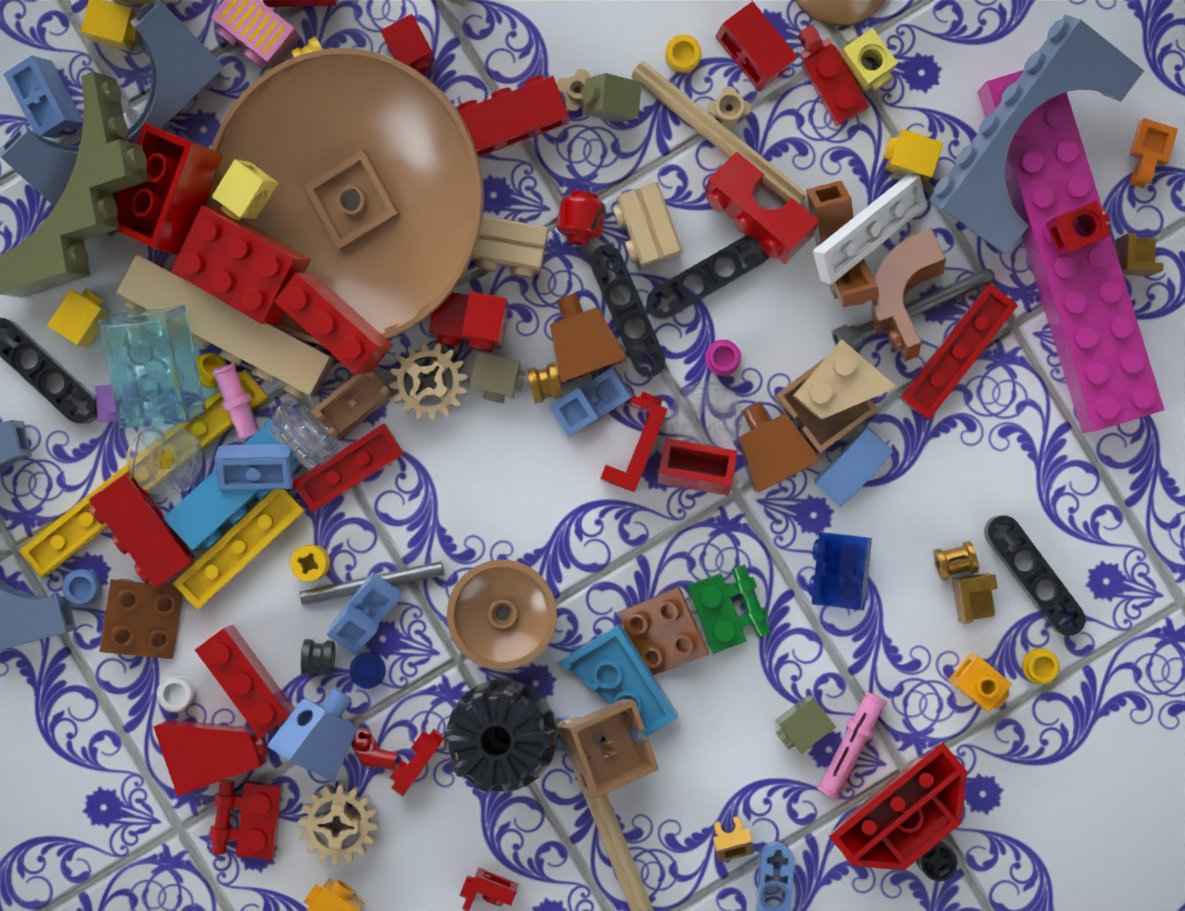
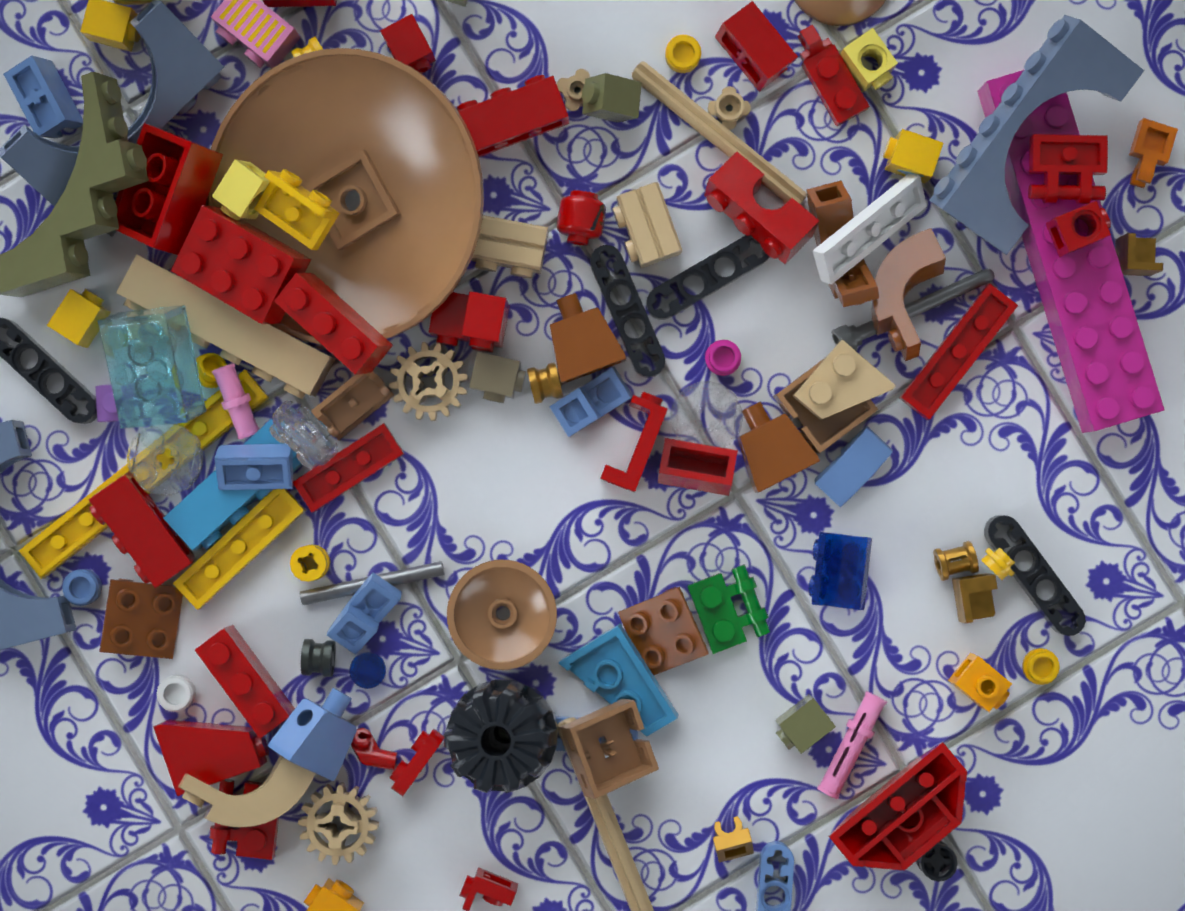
none -> tan arch [178,756,316,827]
none -> yellow bracket [254,169,340,250]
none -> yellow plate [981,547,1015,581]
none -> red plate [1028,134,1108,204]

